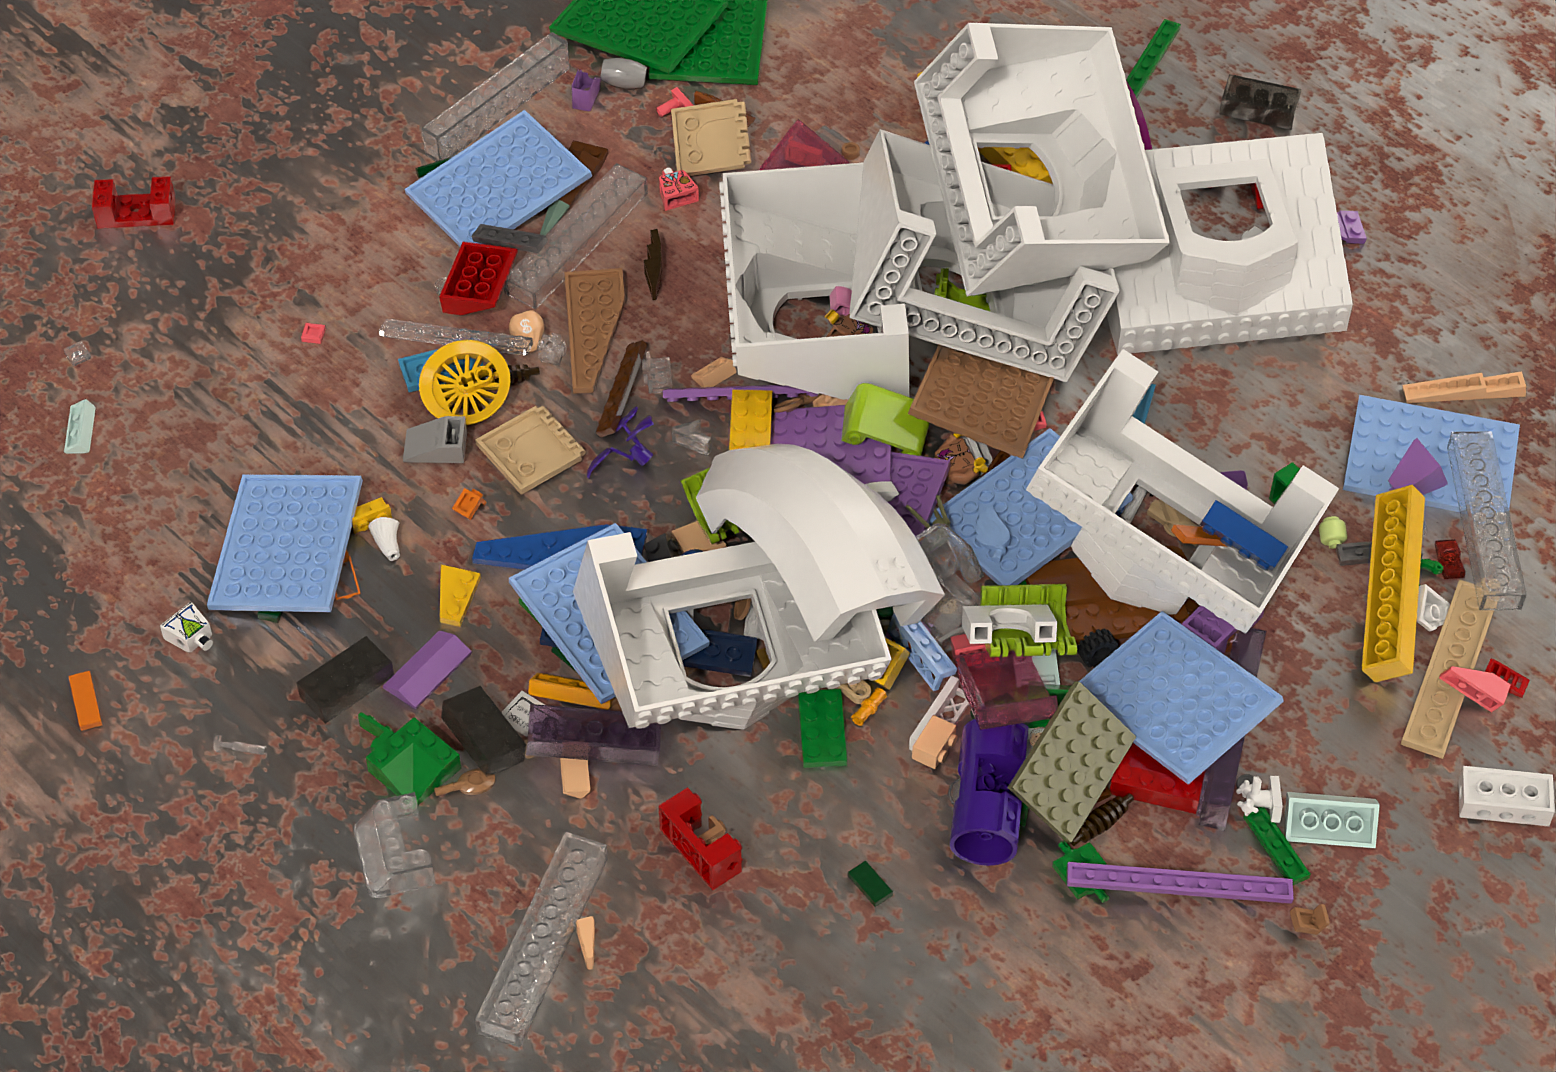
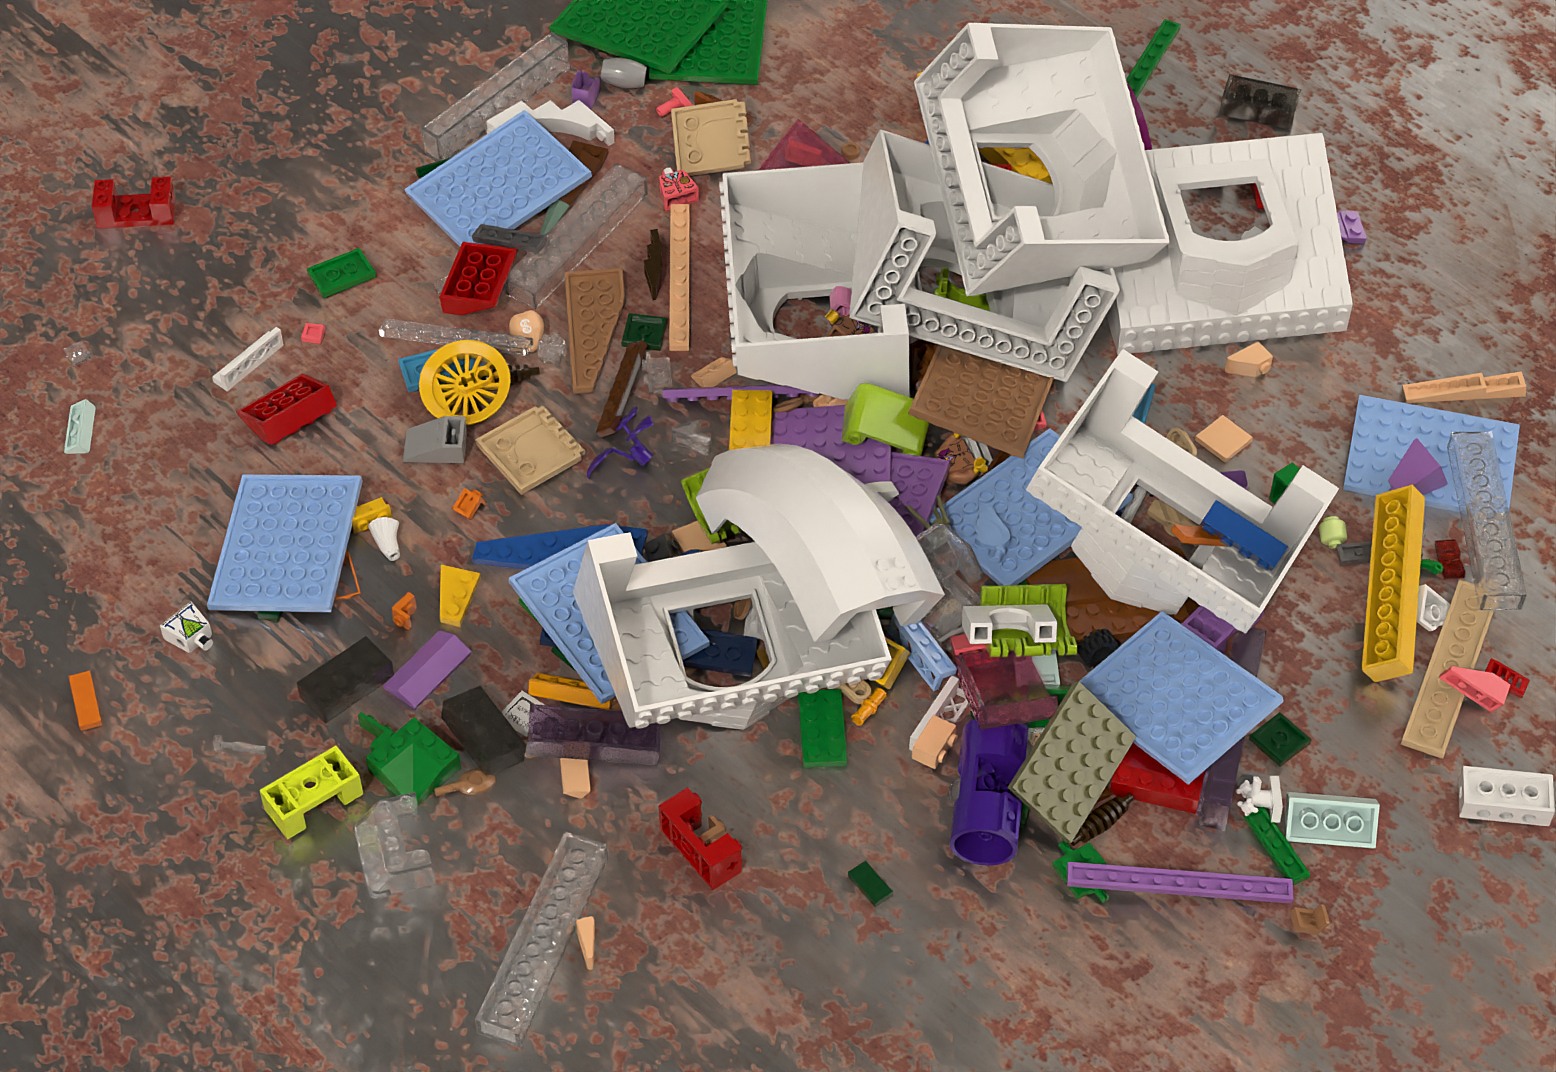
none -> white fence [212,327,284,391]
none -> red slope [236,373,337,445]
none -> neon yellow plate [260,746,363,840]
none -> green plate [307,248,376,298]
none -> orange bracket [391,592,417,630]
none -> white arch [486,100,615,146]
none -> dark green tile [621,313,667,351]
none -> light nougat plate [669,204,690,351]
none -> dark orange slope [909,339,938,391]
none -> tan plate [1166,428,1197,457]
none -> light nougat tile [1195,415,1253,463]
none -> light nougat slope [1225,342,1273,377]
none -> dark green tile [1249,712,1312,767]

